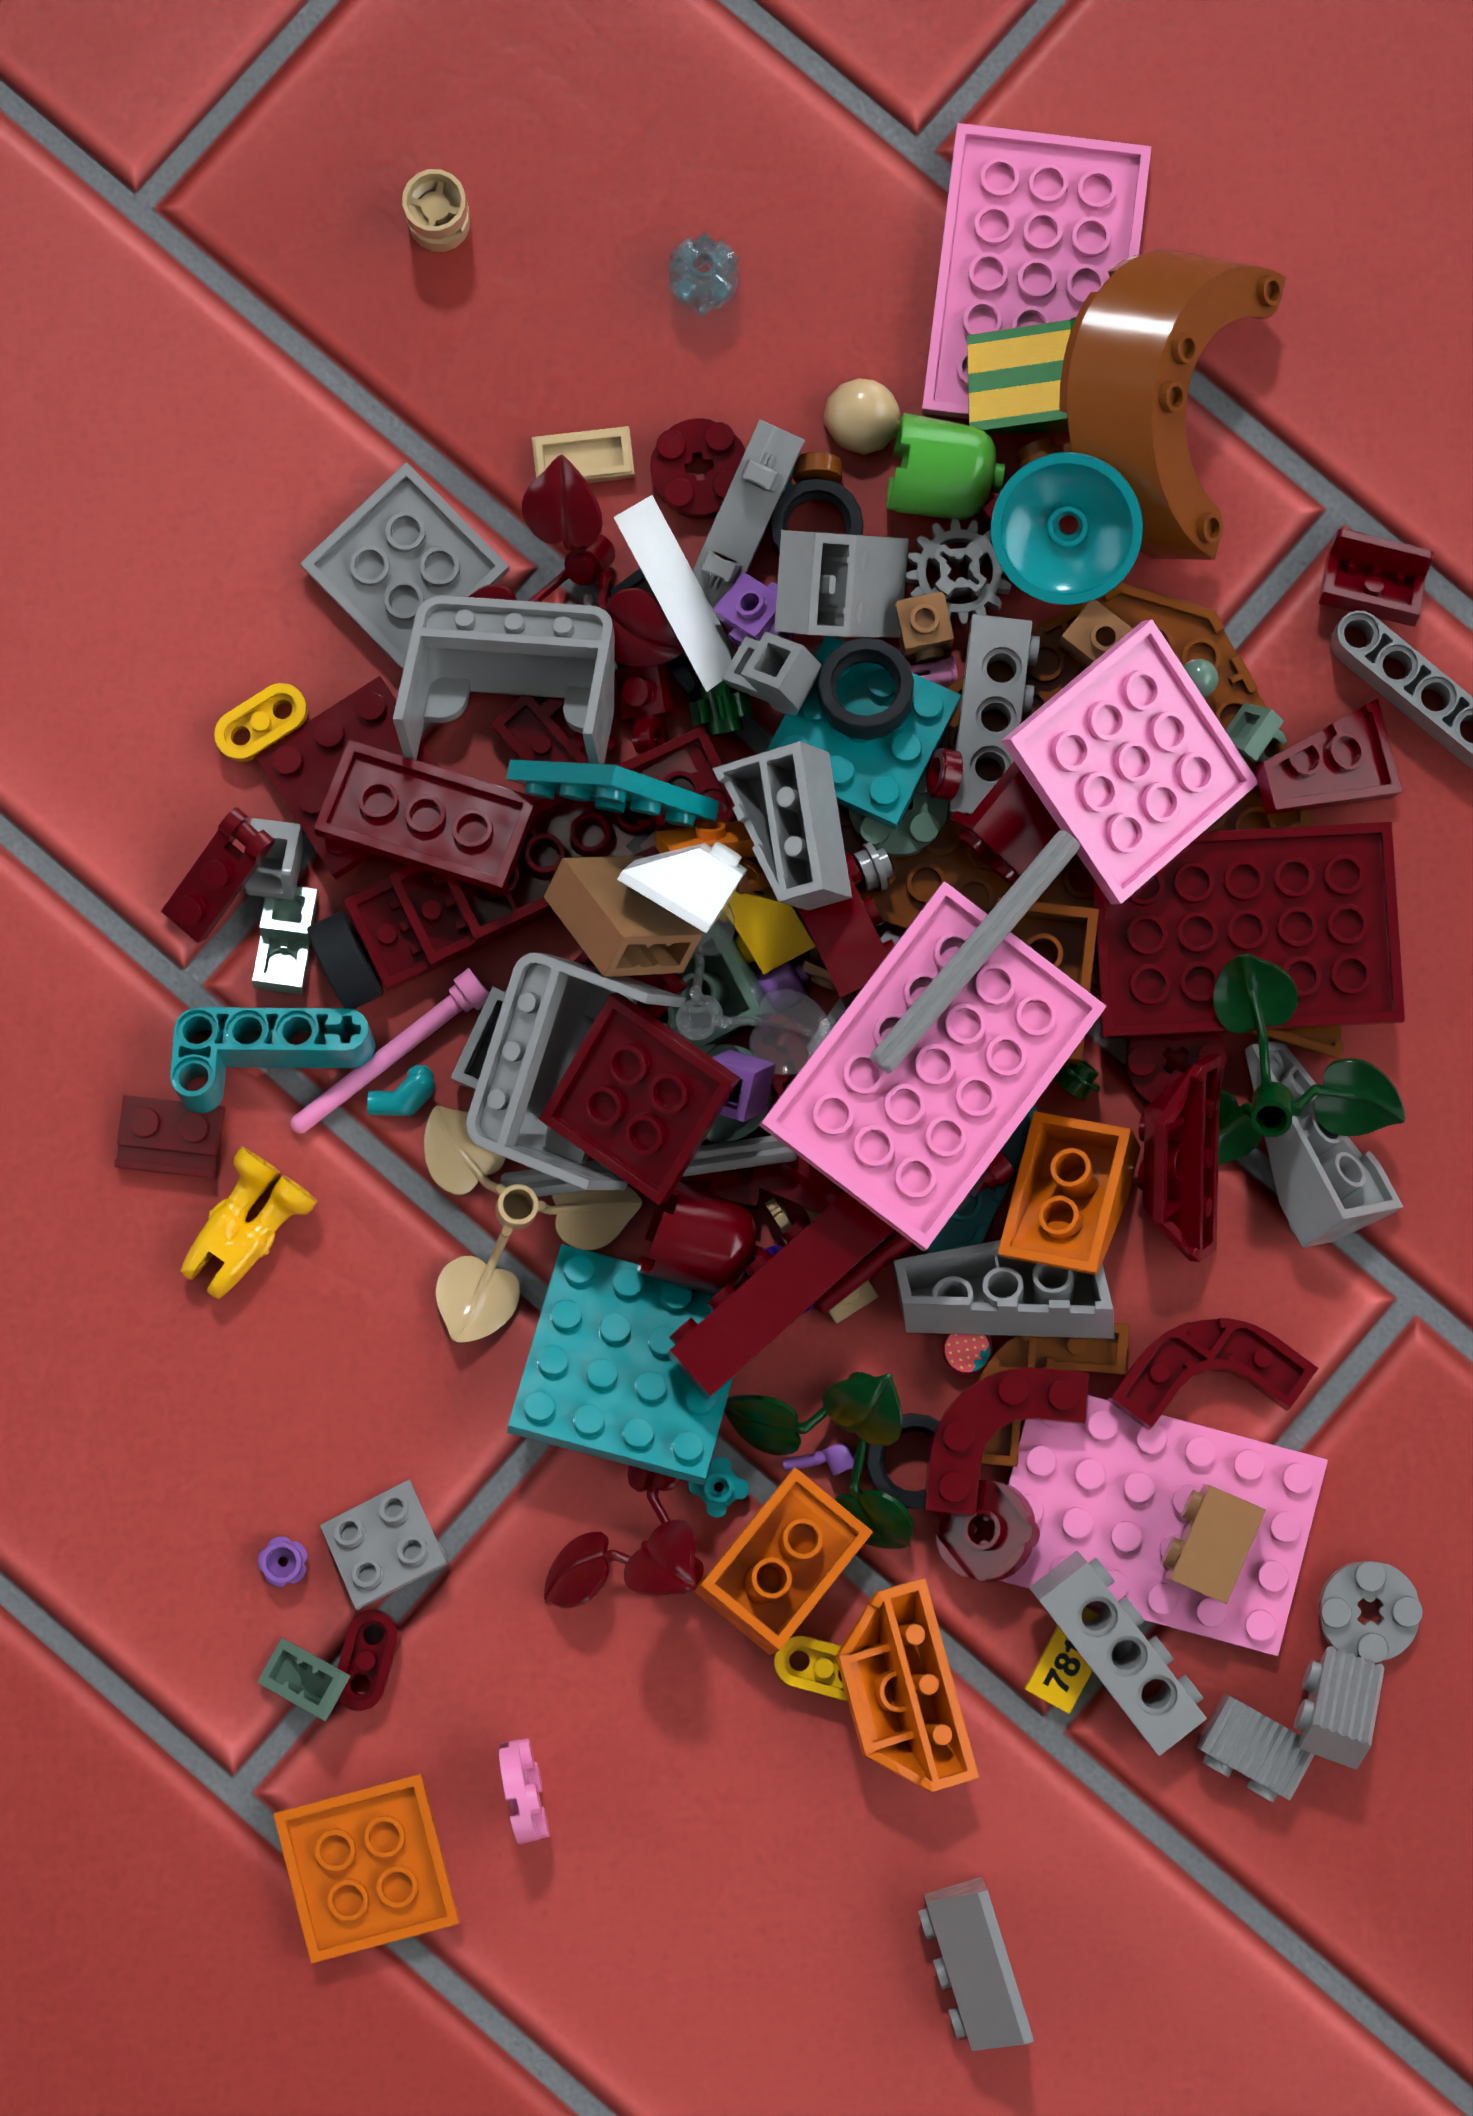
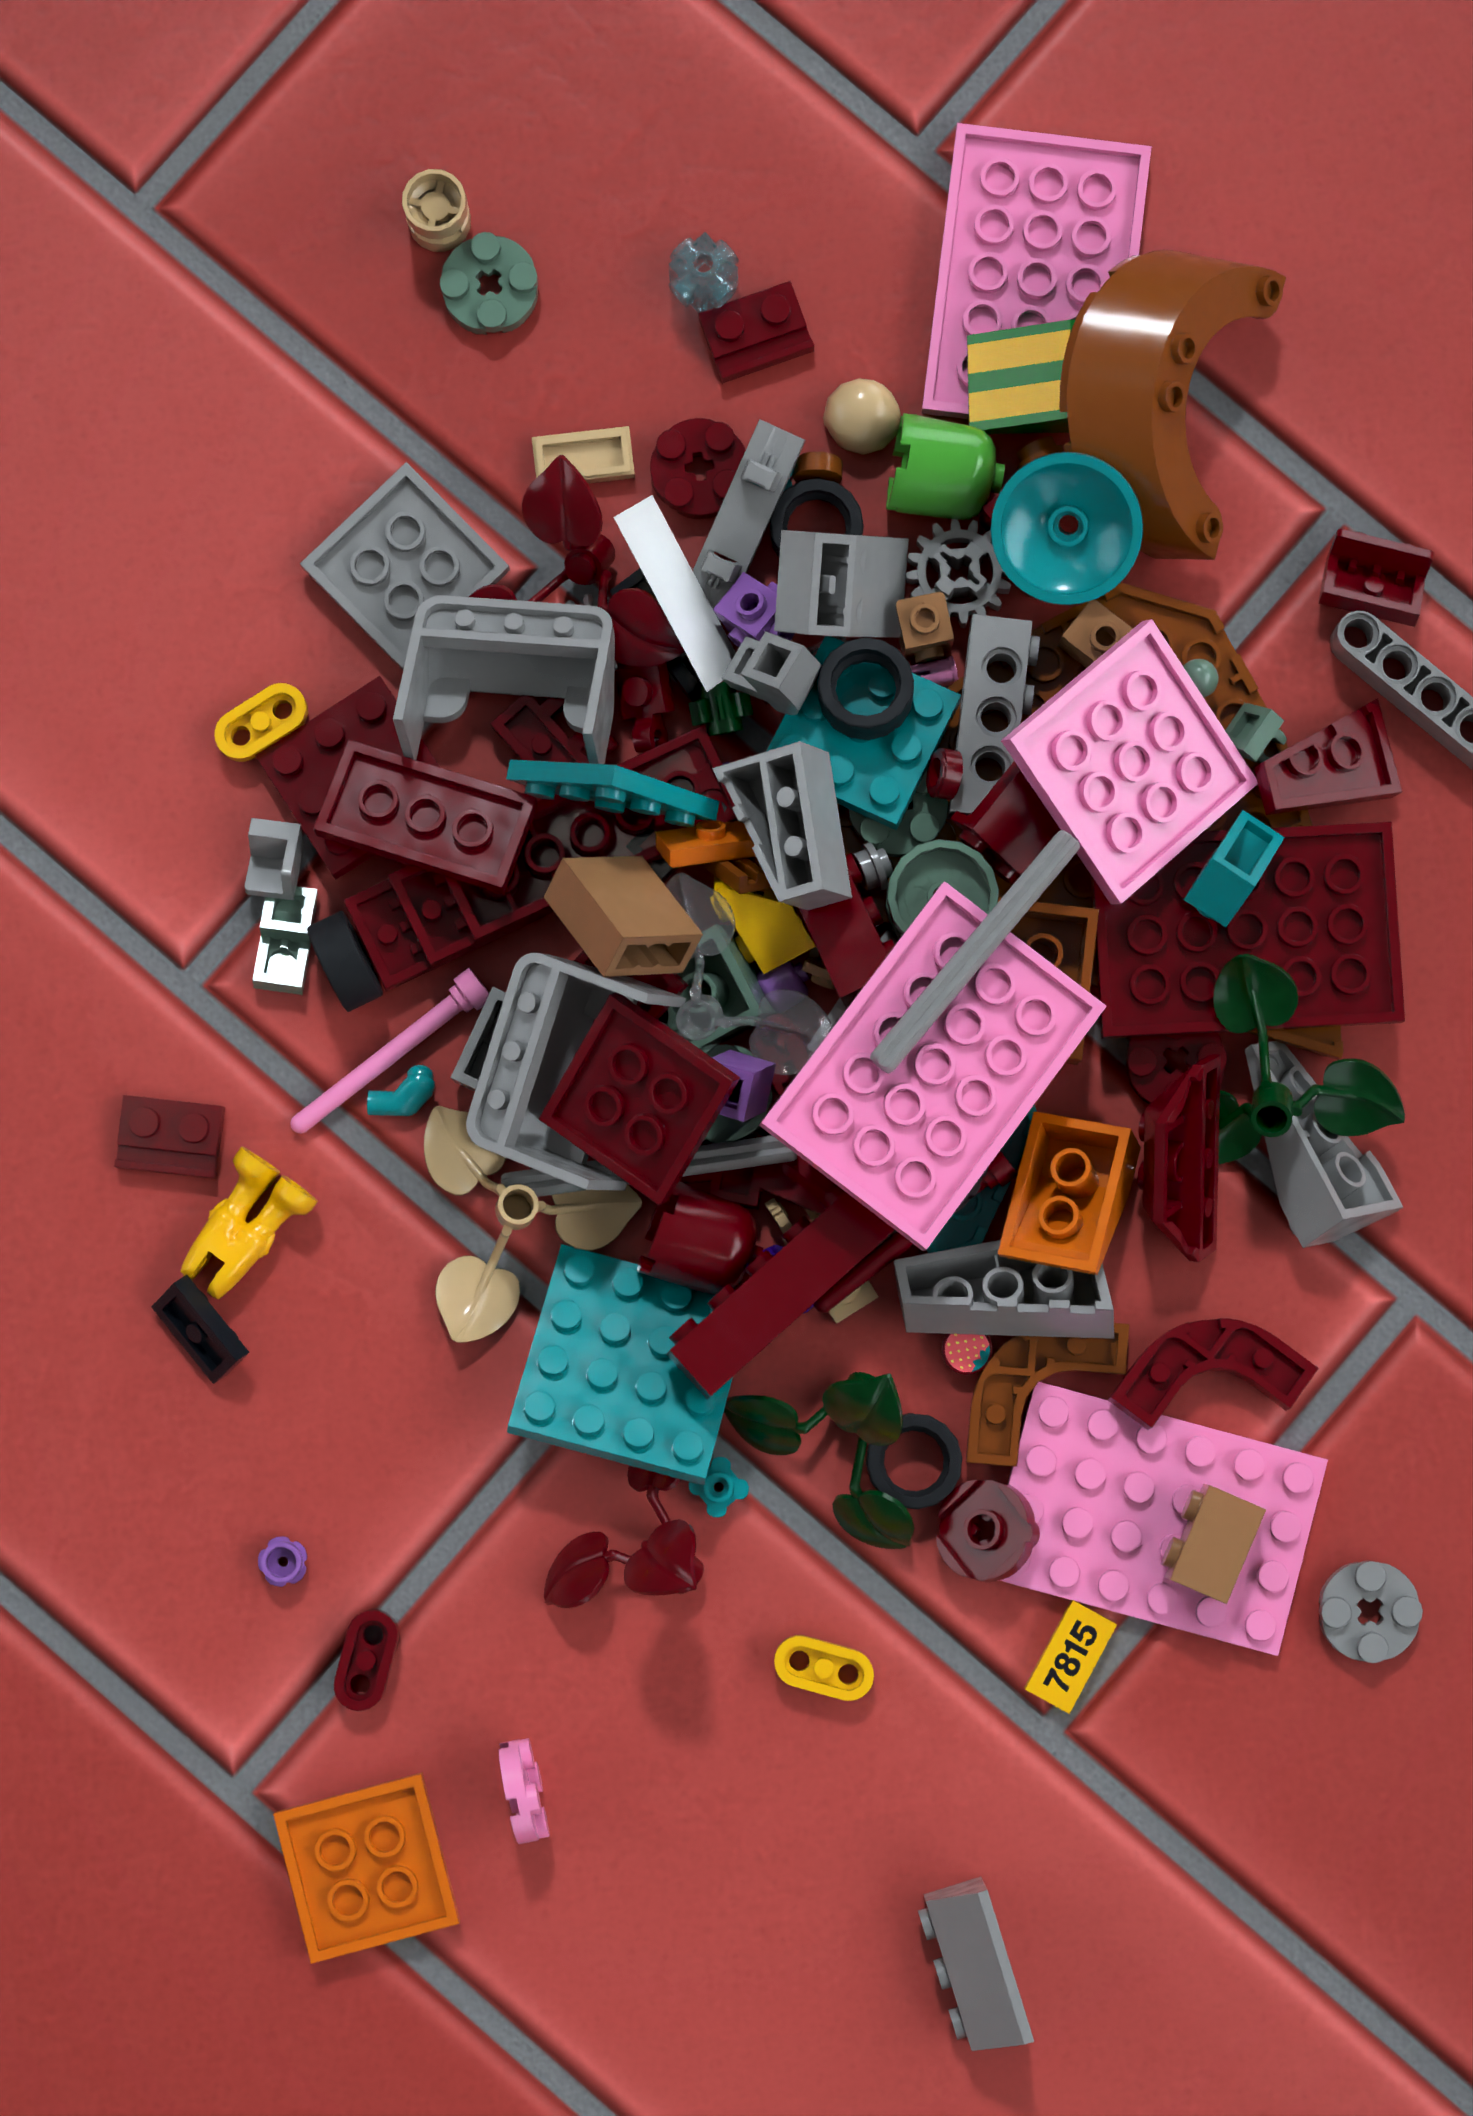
dark red plate [161,807,275,943] -> none
teal beam [170,1007,376,1114] -> none
sand green slope [257,1637,350,1721] -> none
light grey hinge [320,1479,448,1610] -> none
white slope [617,842,748,933] -> none
orange slope [692,1467,873,1655] -> none
medium lavender hand [783,1442,855,1476] -> none
orange wedge [836,1578,979,1792] -> none
dark red plate [923,1367,1089,1516] -> none
light grey brick [1029,1551,1207,1756] -> none
dark green plate [1053,1060,1101,1101] -> none
light grey brick [1196,1693,1315,1803] -> none
light grey brick [1294,1646,1385,1770] -> none
none -> black plate [151,1275,250,1384]
none -> sand green plate [440,232,538,335]
none -> dark red plate [698,281,814,384]
none -> sand green wheel [885,839,999,939]
none -> teal slope [1184,810,1285,927]

